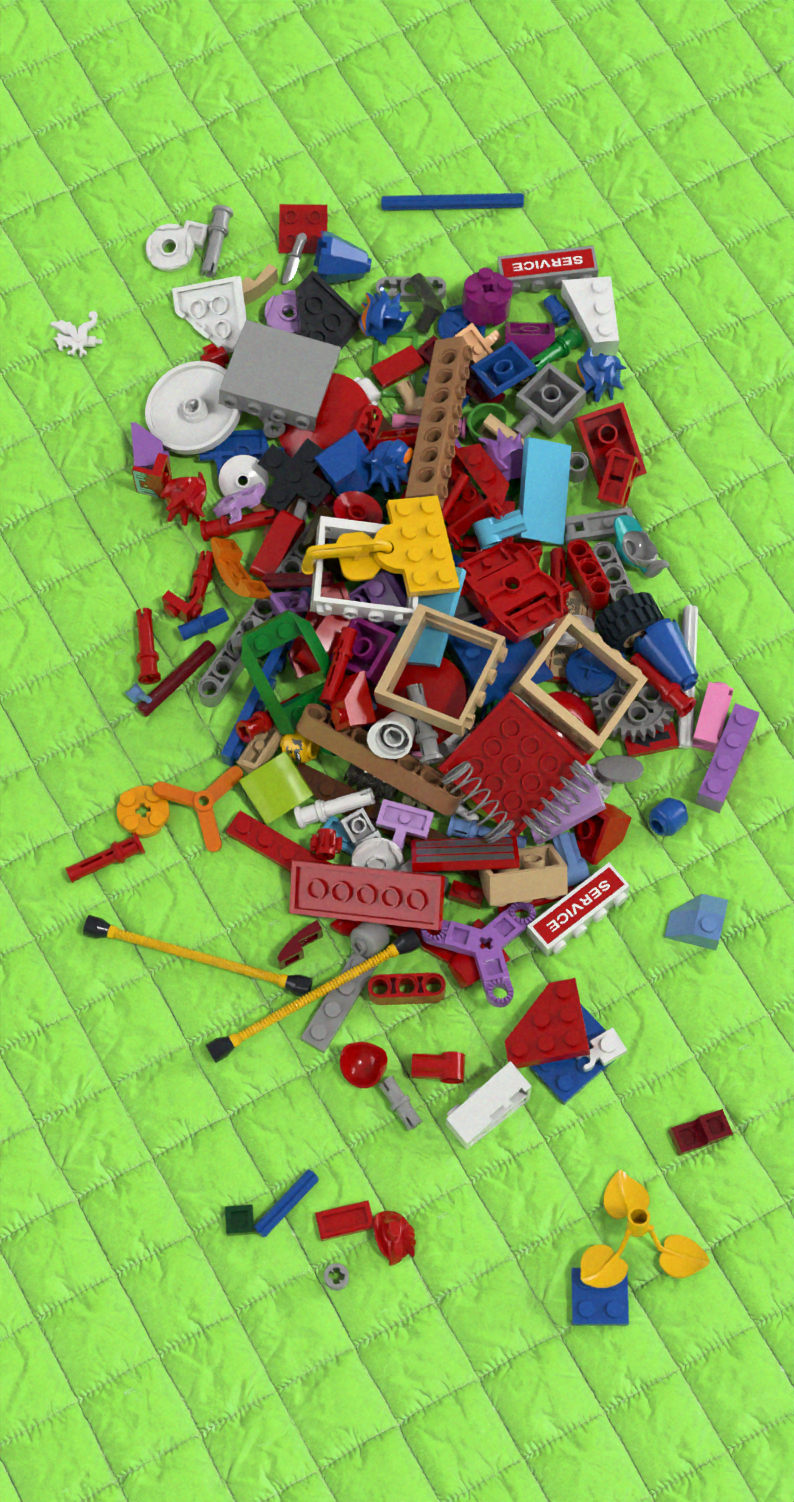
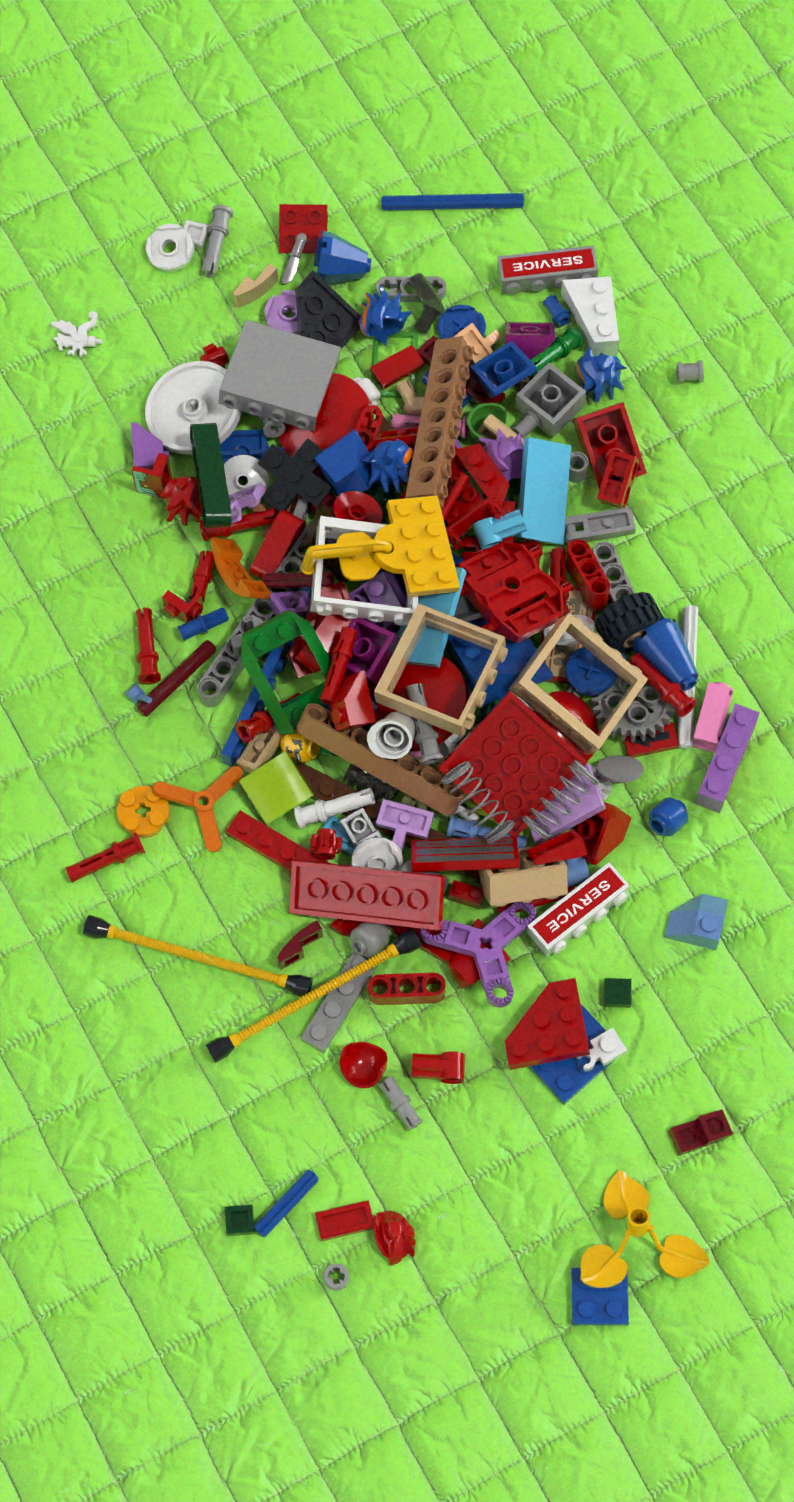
white plate [172,276,247,354] -> none
white wedge [446,1061,532,1150] -> none
magenta brick [462,267,513,326] -> none
light grey hair [614,515,670,578] -> none
none -> dark green beam [190,423,232,528]
none -> red slope [526,829,588,865]
none -> dark green tile [604,978,631,1008]
none -> light grey bush [676,360,704,384]

